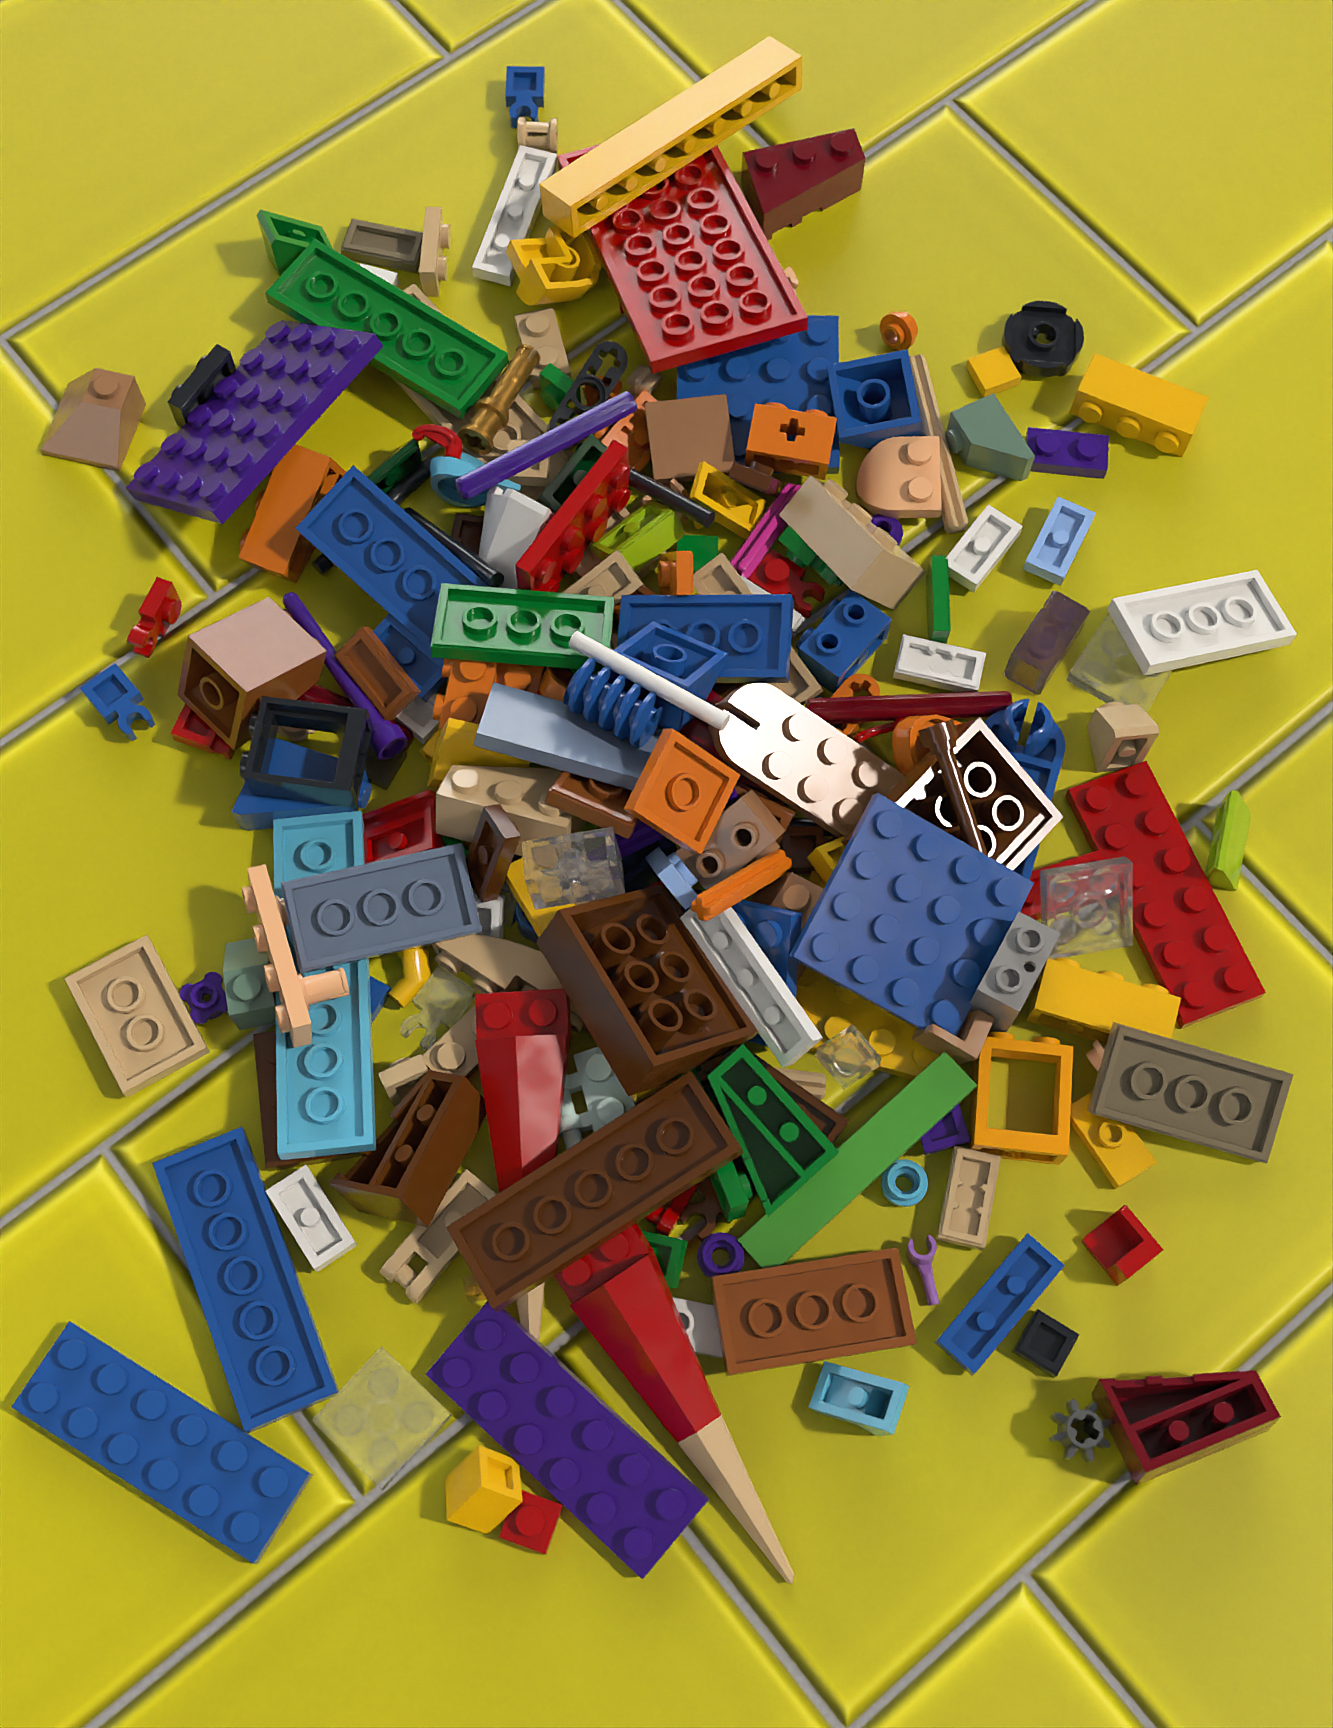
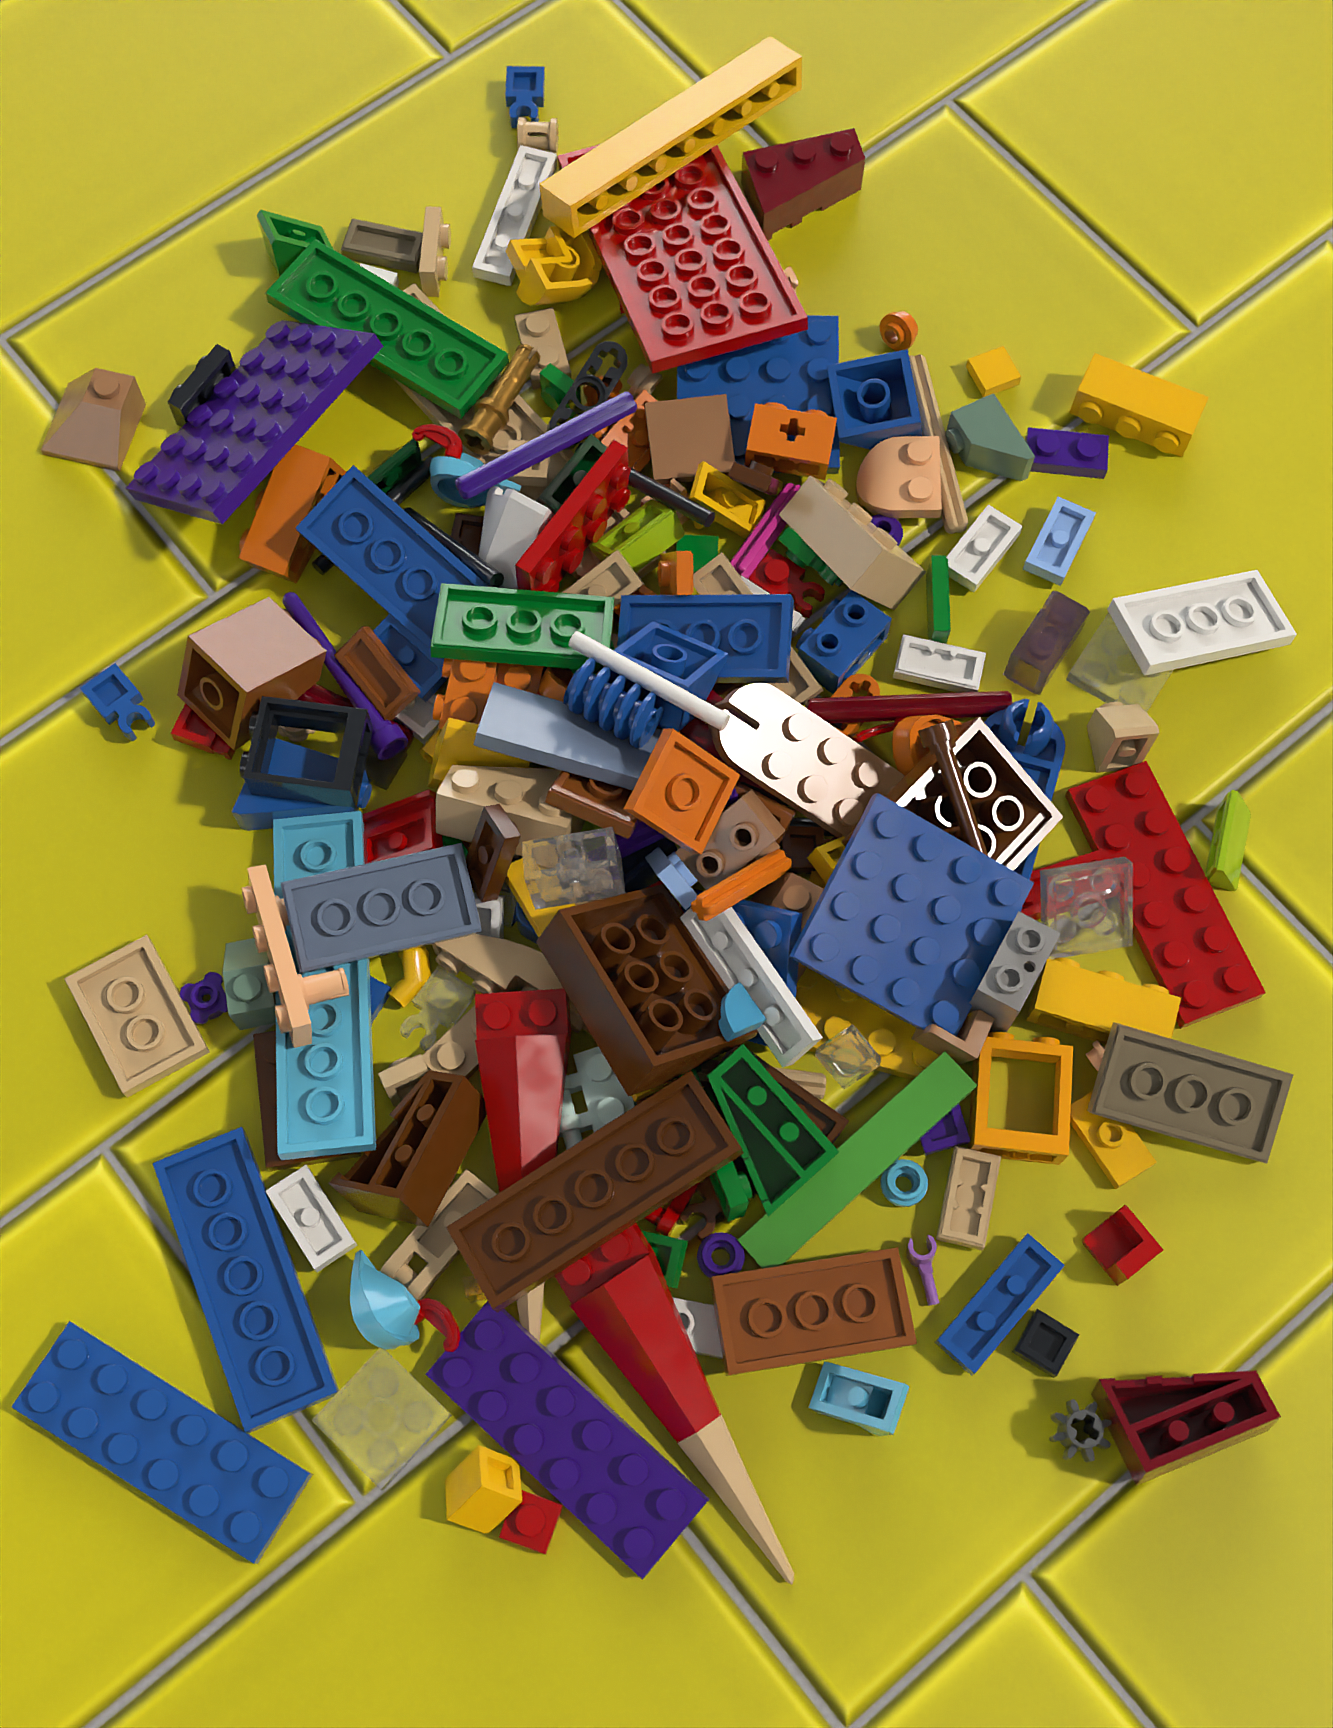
red plate [127,577,182,658] -> none
black plate [1002,301,1084,377] -> none
none -> medium azure piece [350,1250,460,1352]
none -> dark azure tile [719,982,767,1042]

